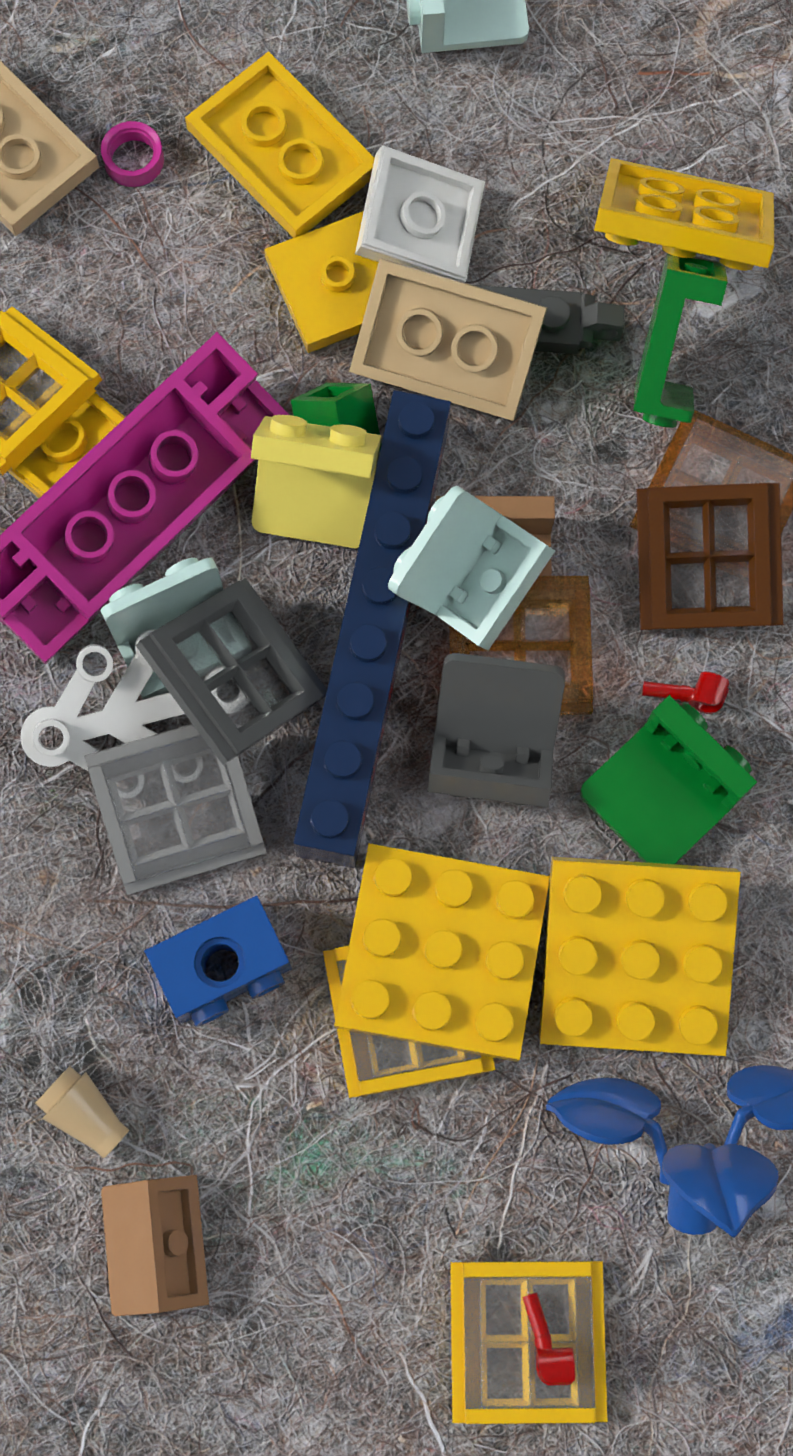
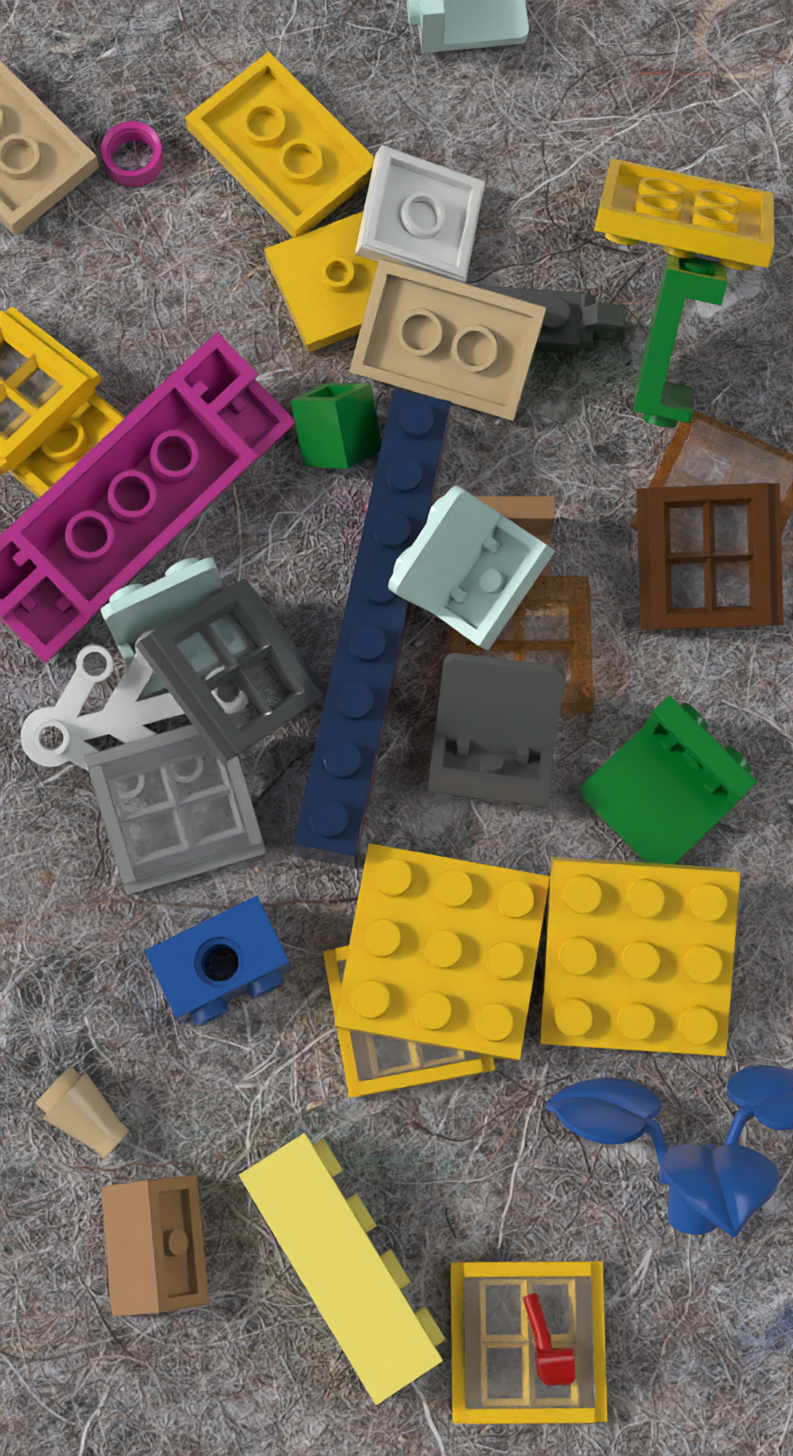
light yellow bracket [251,415,381,548] -> none
red hand [642,671,729,715] -> none
none -> light yellow brick [239,1133,446,1405]

